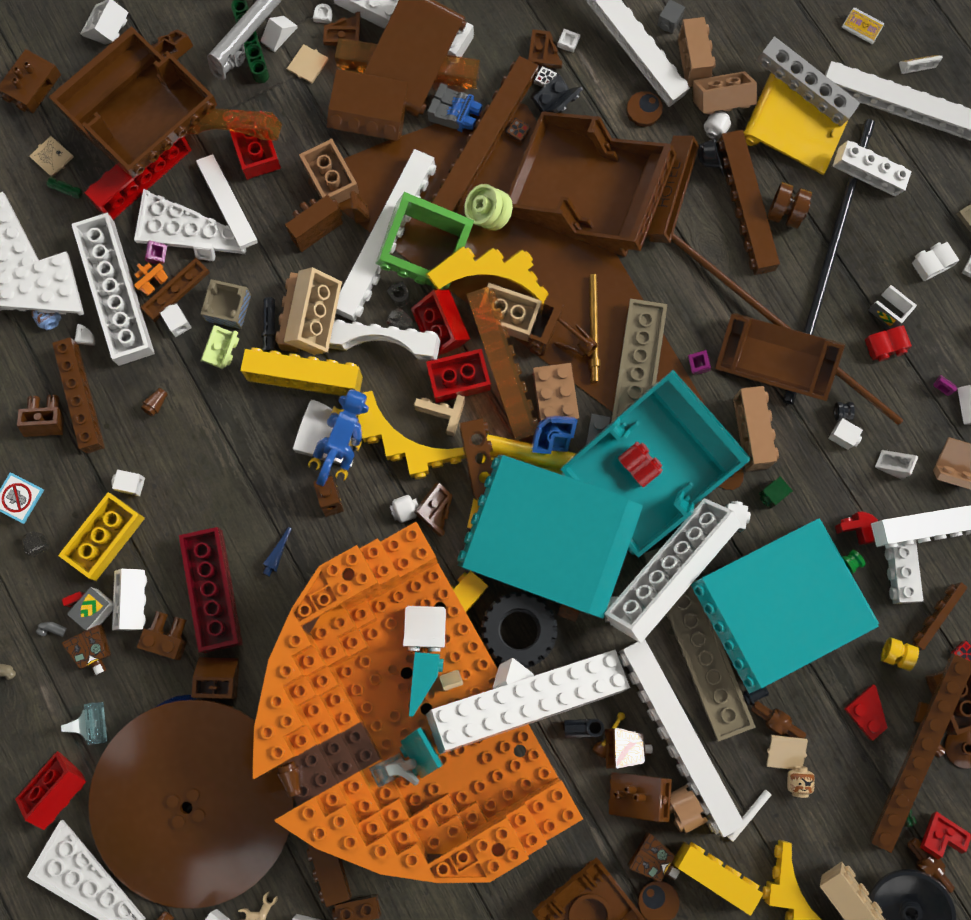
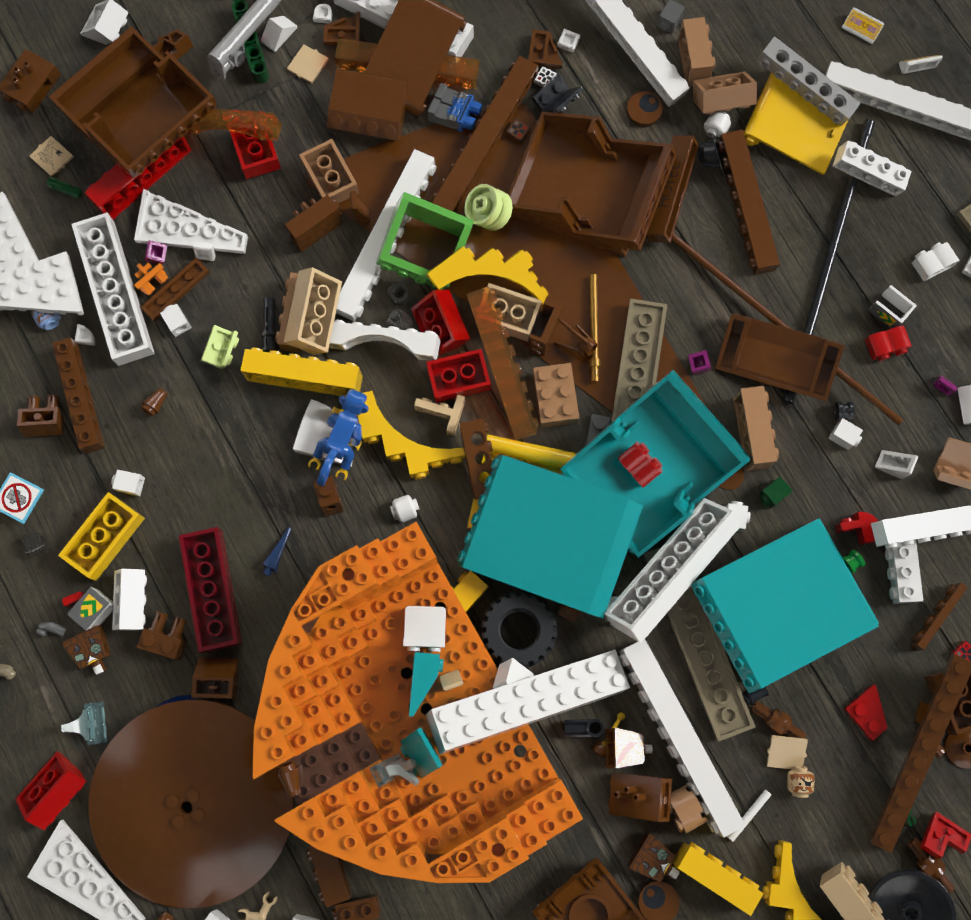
white tile [196,154,258,250] -> none
dark tan container [201,279,251,329] -> none
reddish brown wing [414,483,452,536] -> none
blue brick [532,416,577,454] -> none
reddish brown wheel [767,182,812,229] -> none
yellow wheel [881,637,919,671] -> none

